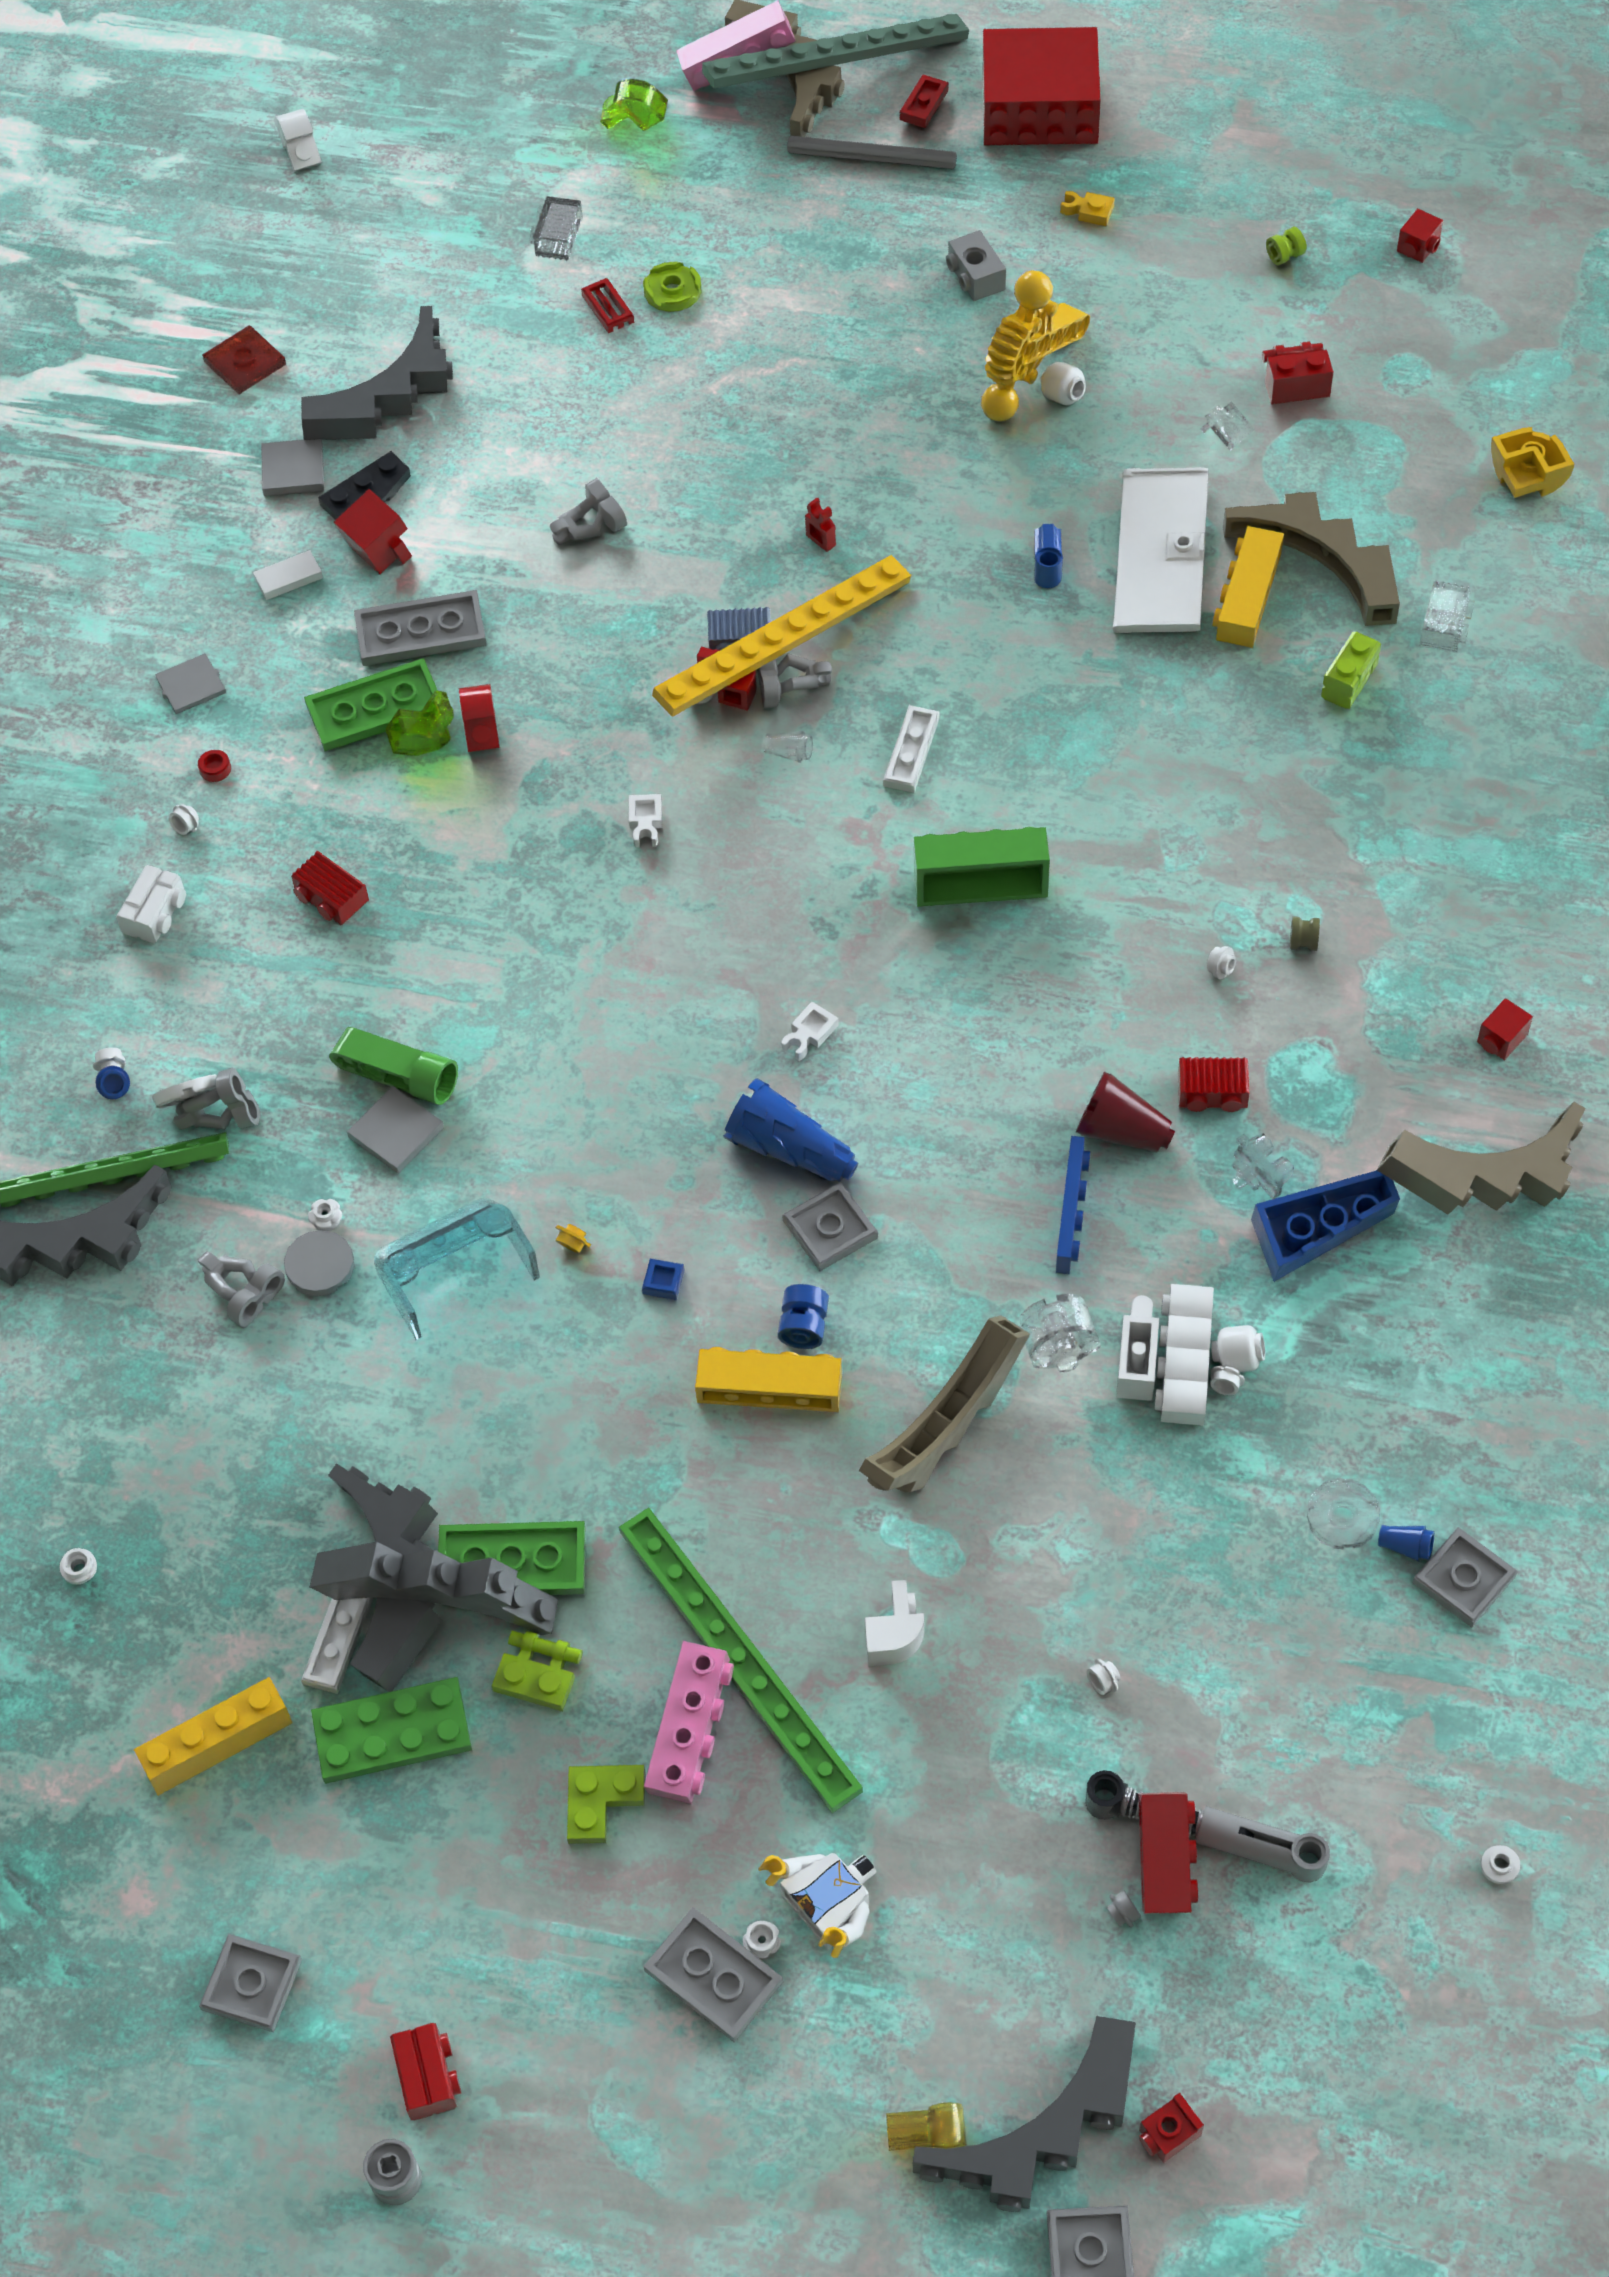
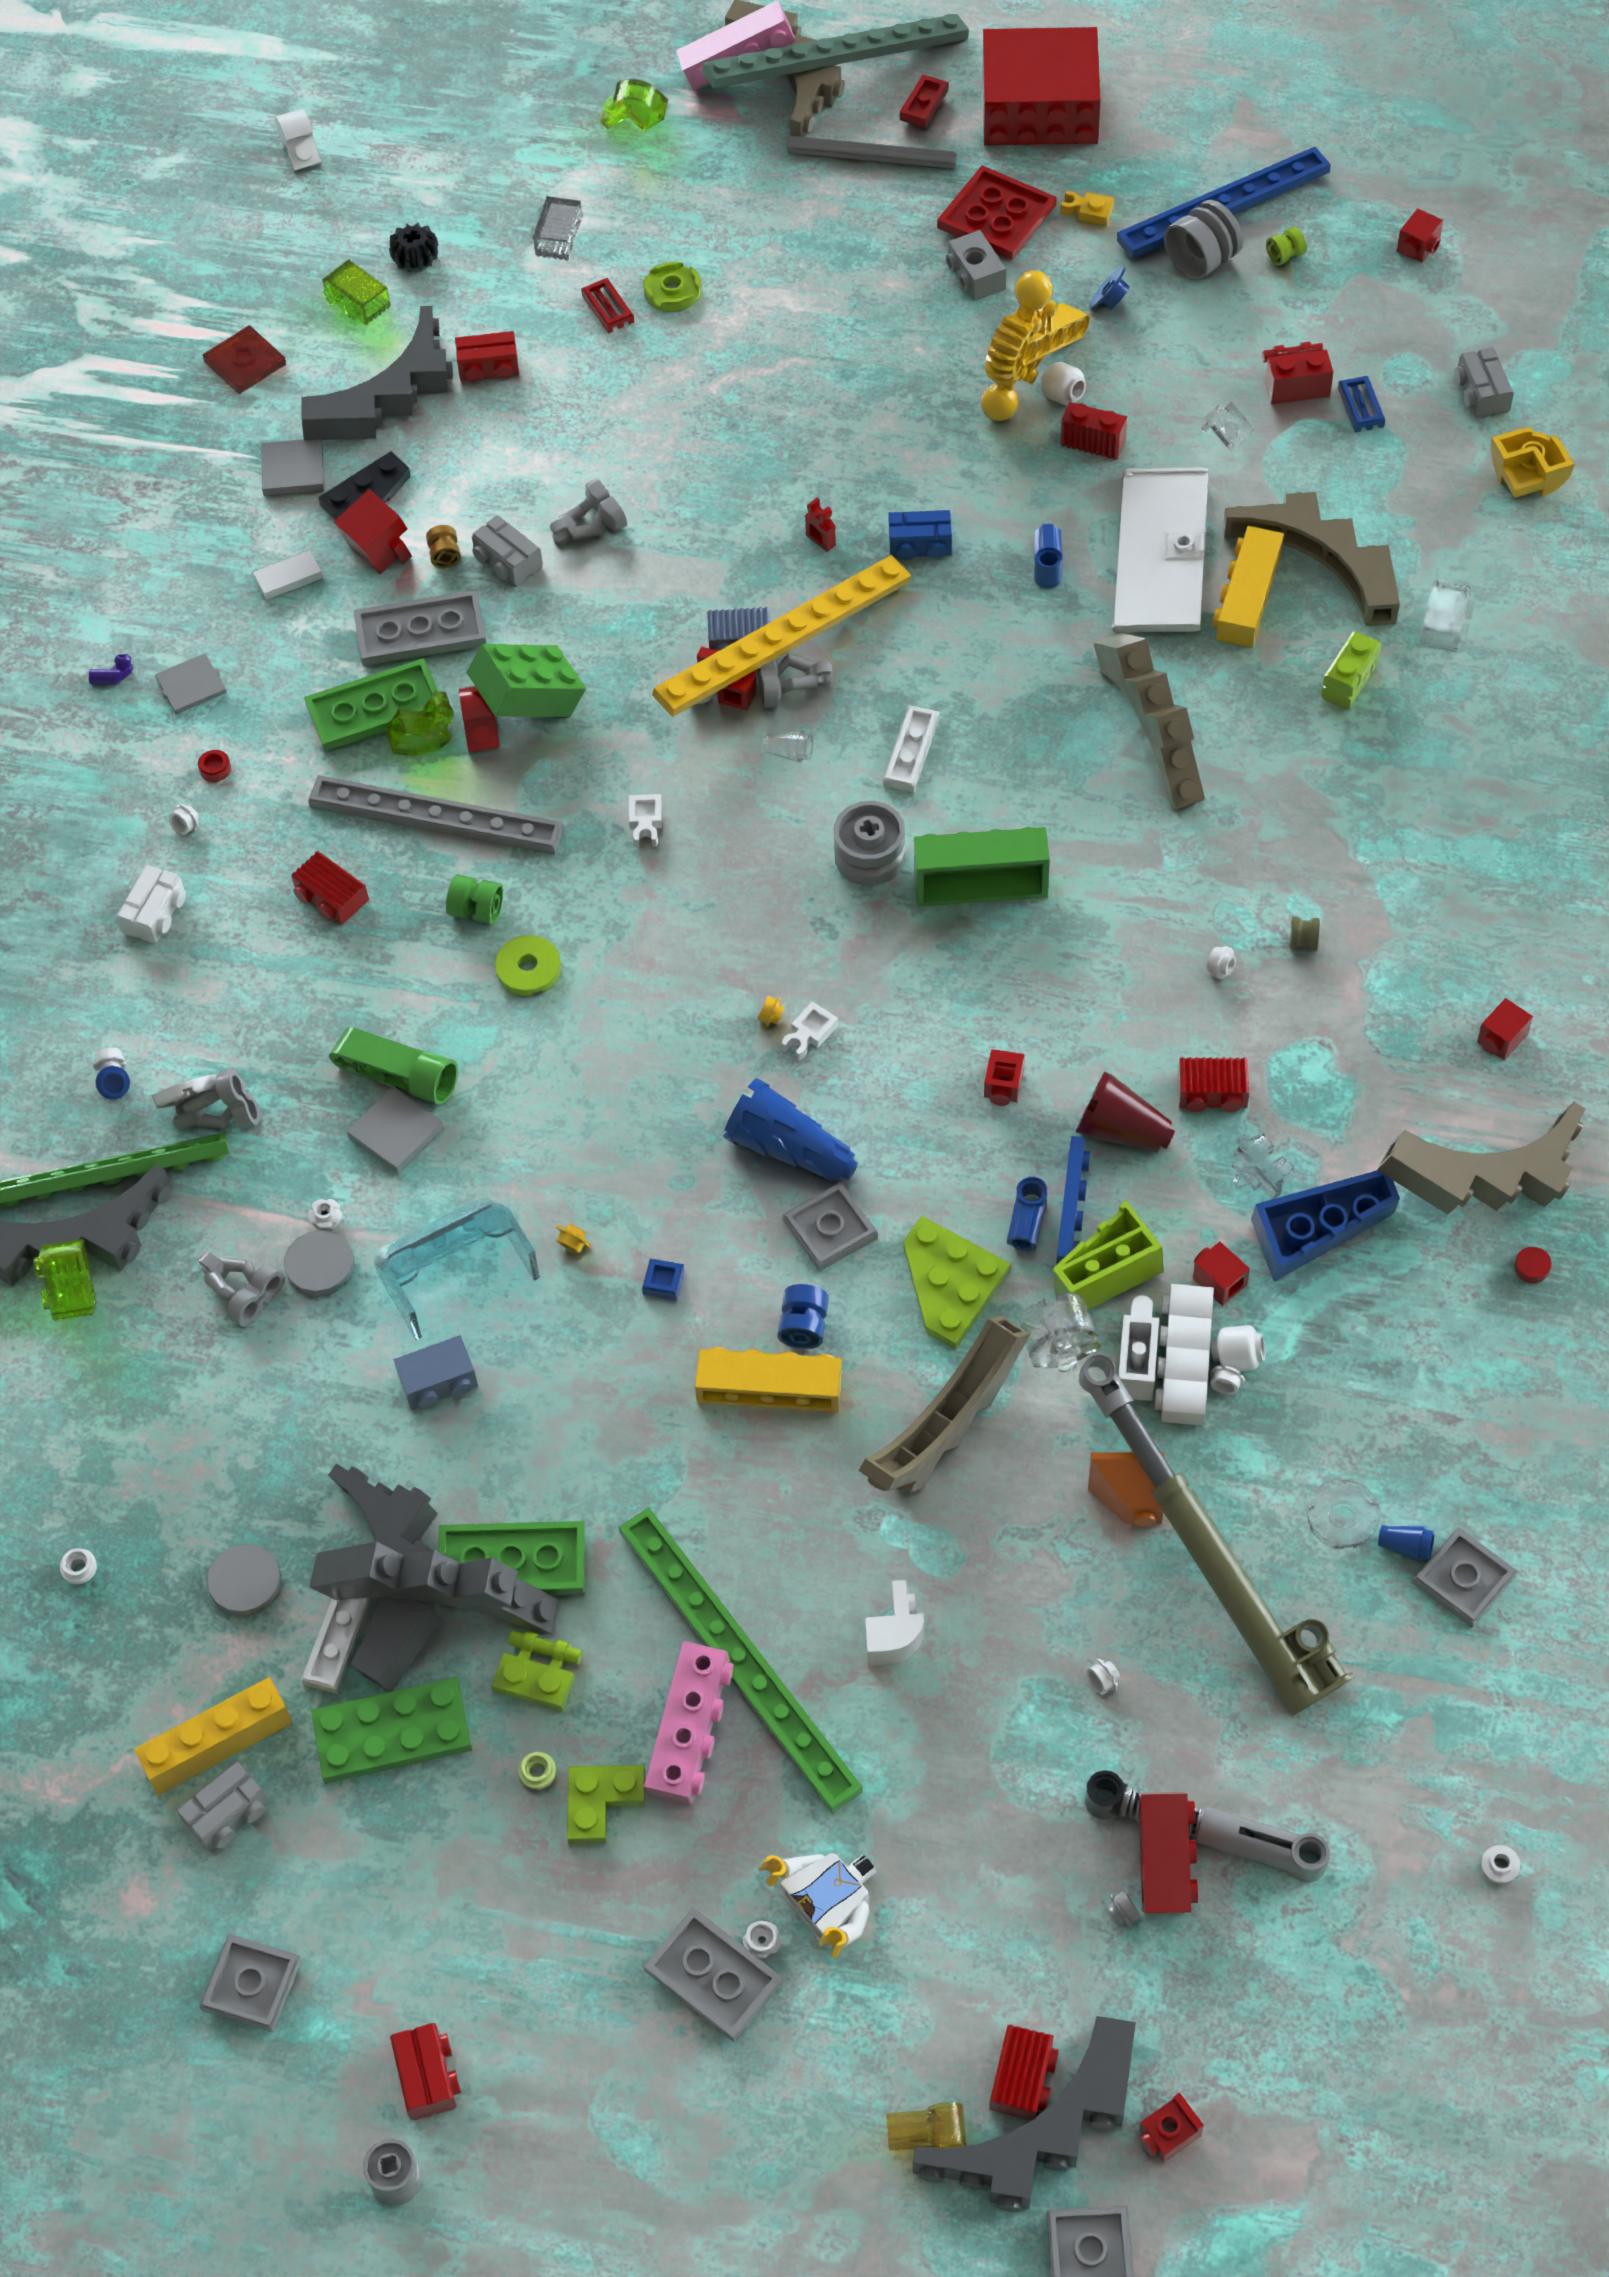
none -> clear neon green brick [34,1239,97,1321]
none -> dark purple arm [89,654,134,685]
none -> light grey brick [176,1760,269,1852]
none -> light grey tile [207,1544,282,1616]
none -> light grey tile [308,775,564,855]
none -> clear neon green brick [322,259,391,325]
none -> black gear [389,222,438,272]
none -> sand blue brick [393,1335,478,1410]
none -> pearl gold wheel [426,525,461,569]
none -> bright green wheel [446,874,504,925]
none -> red brick [455,331,519,382]
none -> bright green brick [466,644,586,717]
none -> light grey brick [472,515,543,586]
none -> lime tile [495,935,562,996]
none -> yellowish green plate [518,1752,556,1790]
none -> yellow plate [757,996,785,1028]
none -> light grey wheel [834,801,905,886]
none -> blue brick [888,510,952,560]
none -> lime plate [903,1216,1011,1349]
none -> red plate [937,165,1057,260]
none -> red brick [984,1049,1025,1106]
none -> red brick [989,2024,1059,2121]
none -> blue piece [1007,1176,1047,1251]
none -> lime wedge [1053,1200,1164,1318]
none -> red brick [1060,402,1128,460]
none -> olive piece [1078,1353,1355,1716]
none -> orange slope [1088,1452,1165,1527]
none -> blue piece [1089,265,1130,309]
none -> dark tan arch [1093,633,1205,809]
none -> blue plate [1117,146,1331,259]
none -> light grey wheel [1164,199,1243,280]
none -> red brick [1193,1241,1250,1306]
none -> blue tile [1338,376,1385,433]
none -> light grey brick [1454,347,1514,418]
none -> red tile [1514,1247,1552,1283]

